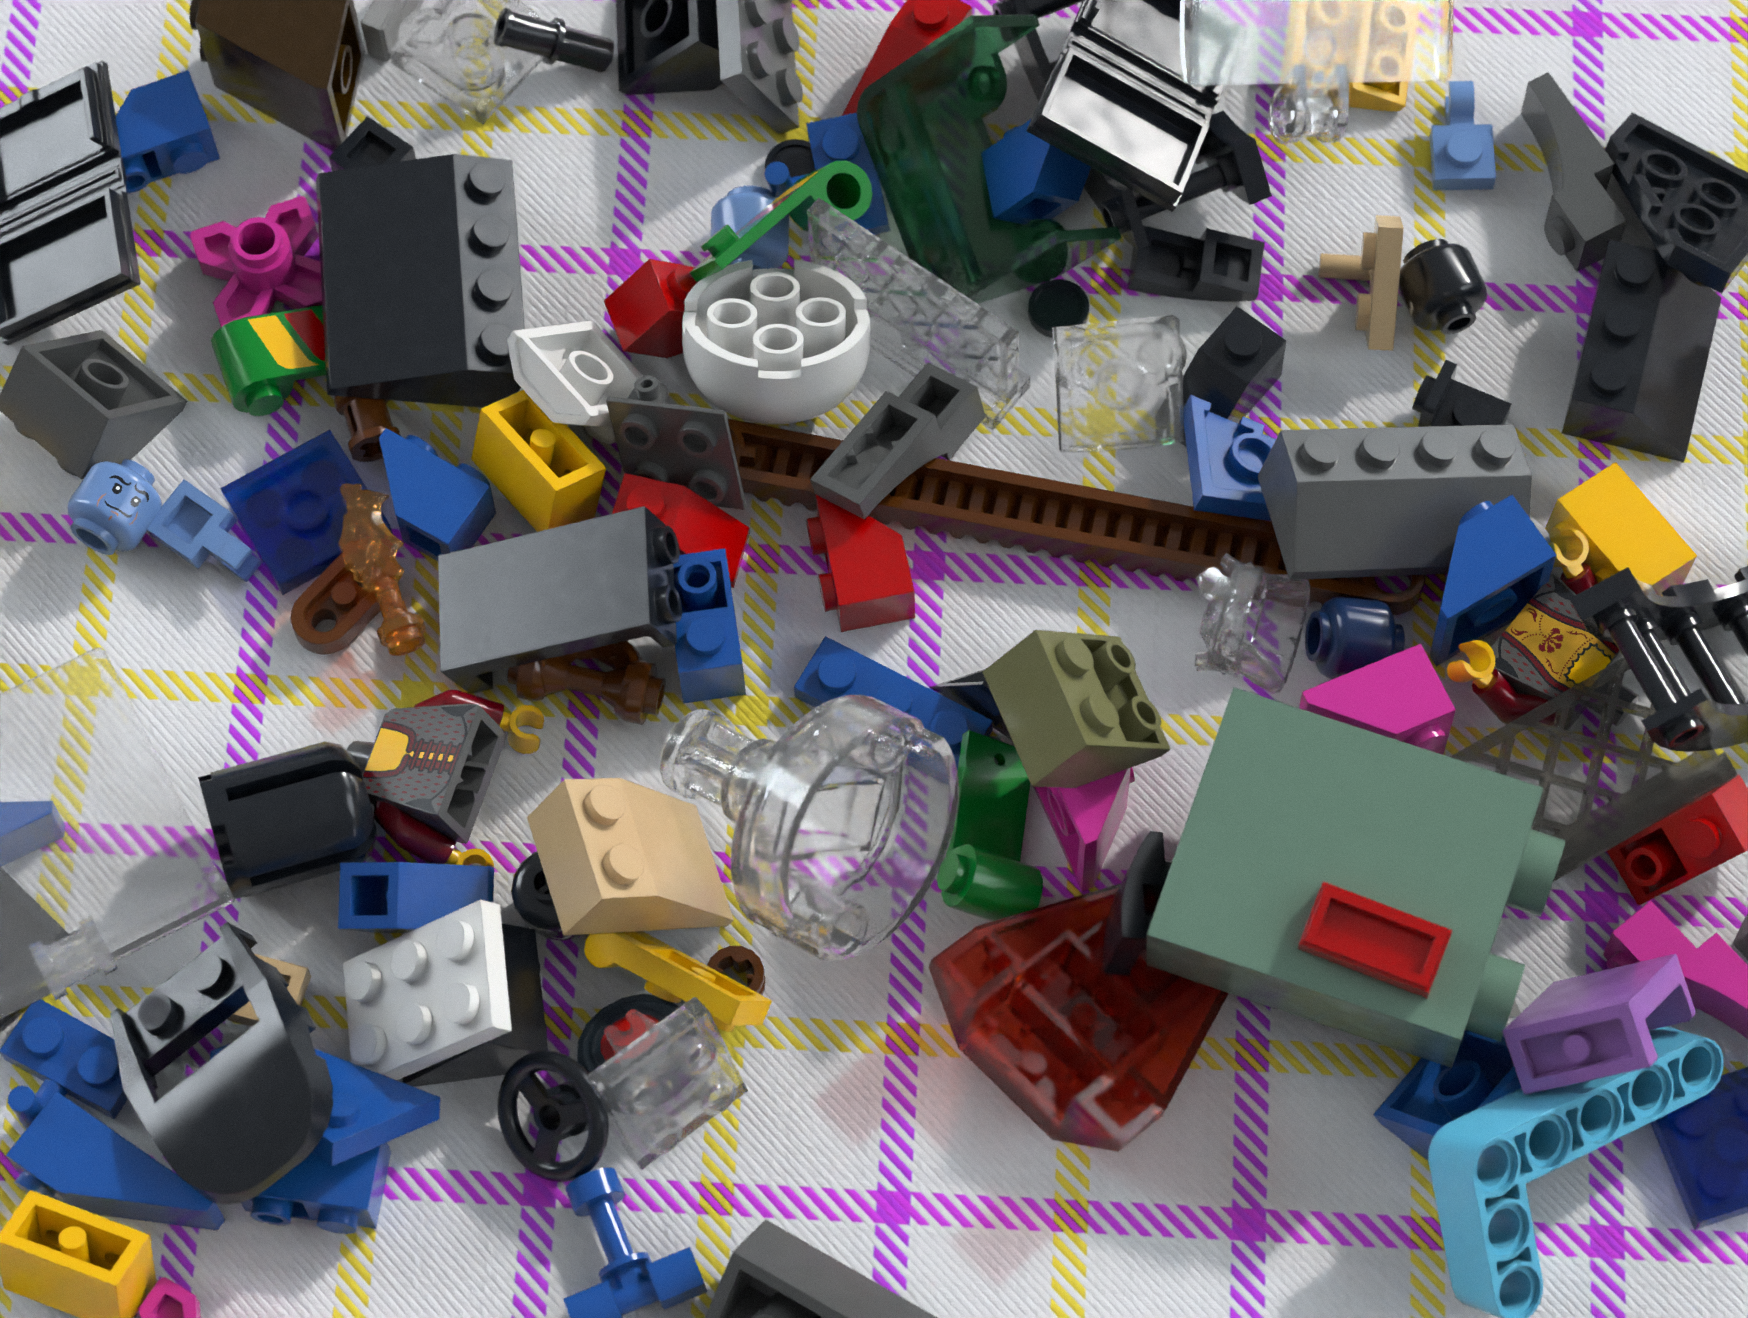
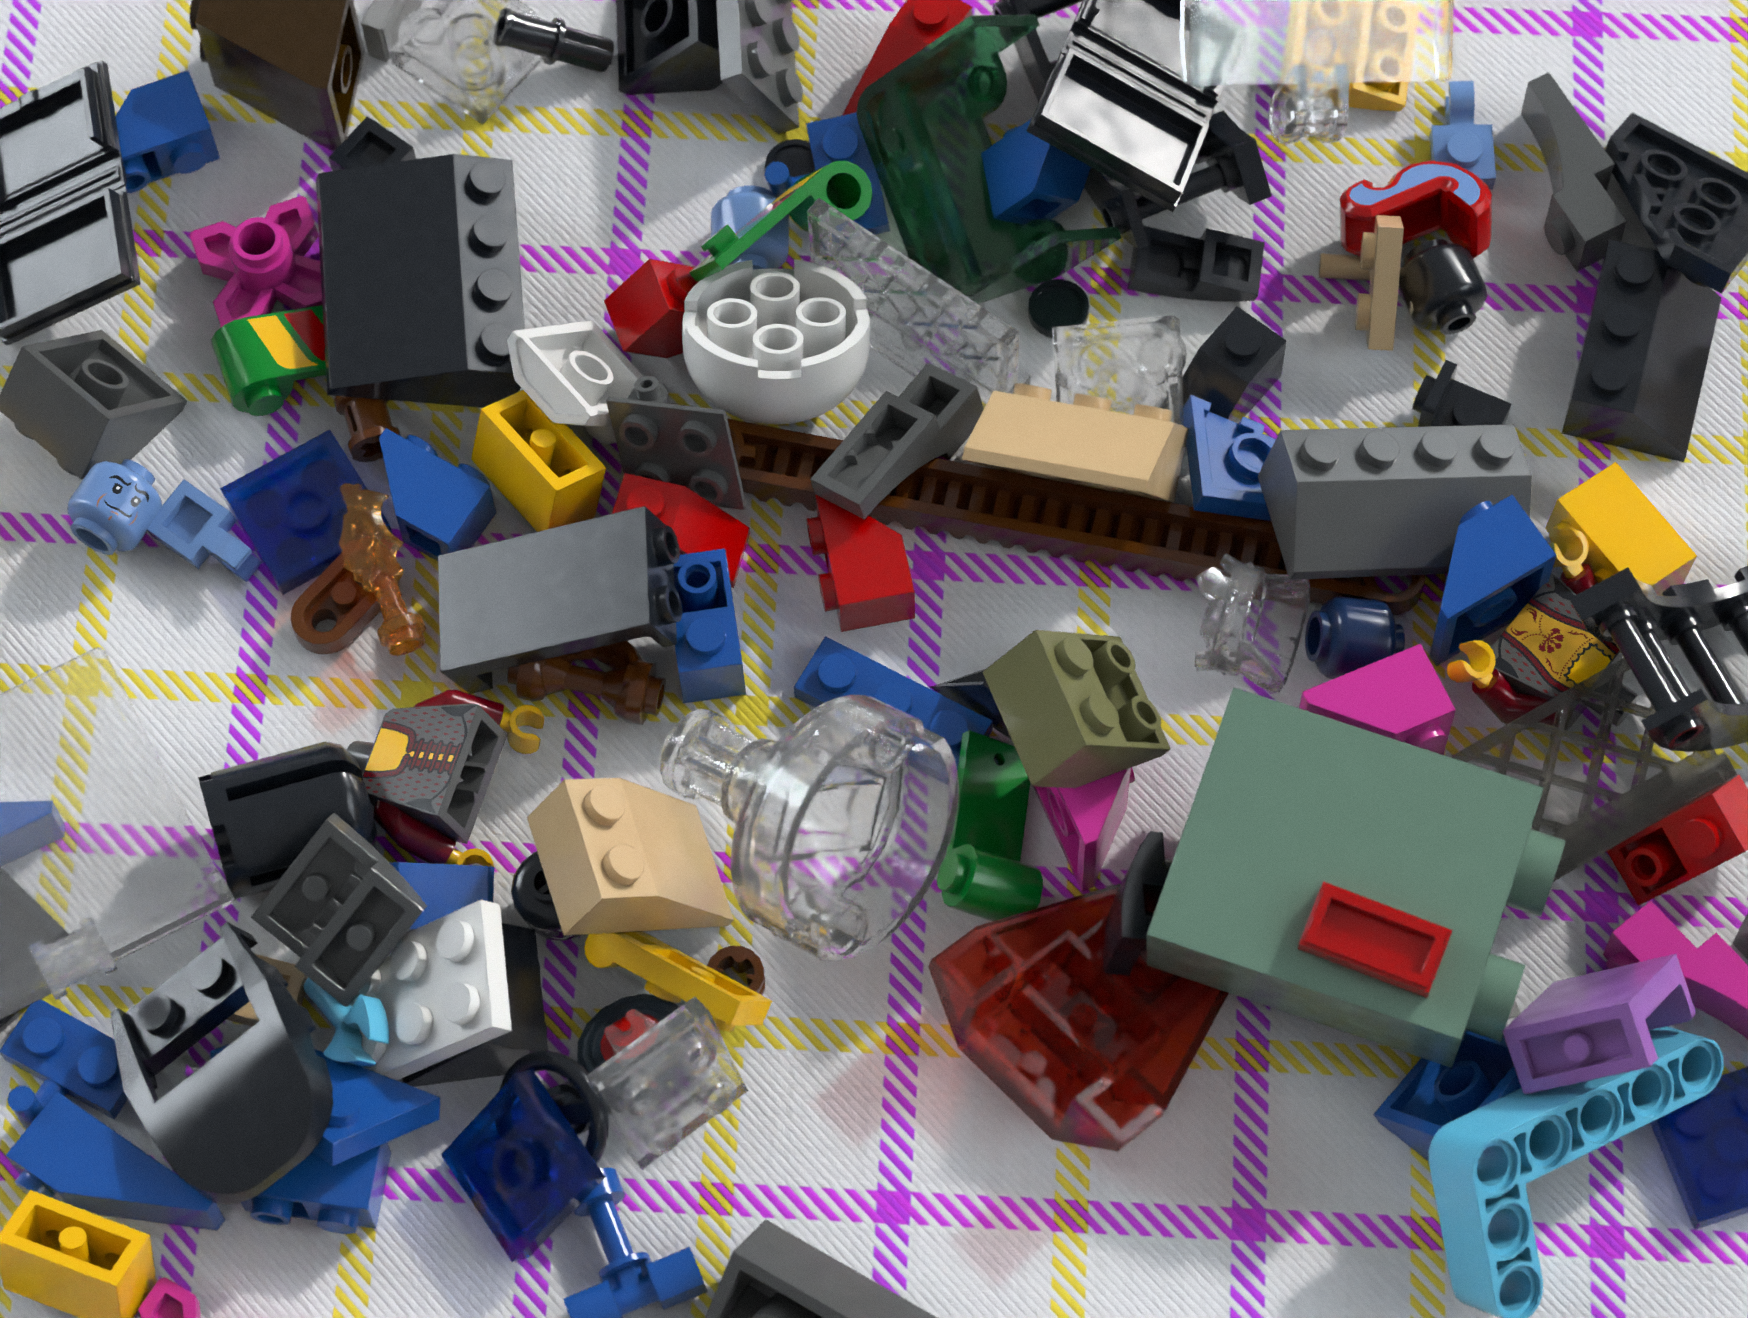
none -> dark grey slope [250,813,427,1007]
none -> medium azure bar [304,977,389,1067]
none -> clear blue plate [441,1070,605,1262]
none -> tan slope [962,383,1189,502]
none -> red animal [1339,160,1492,259]

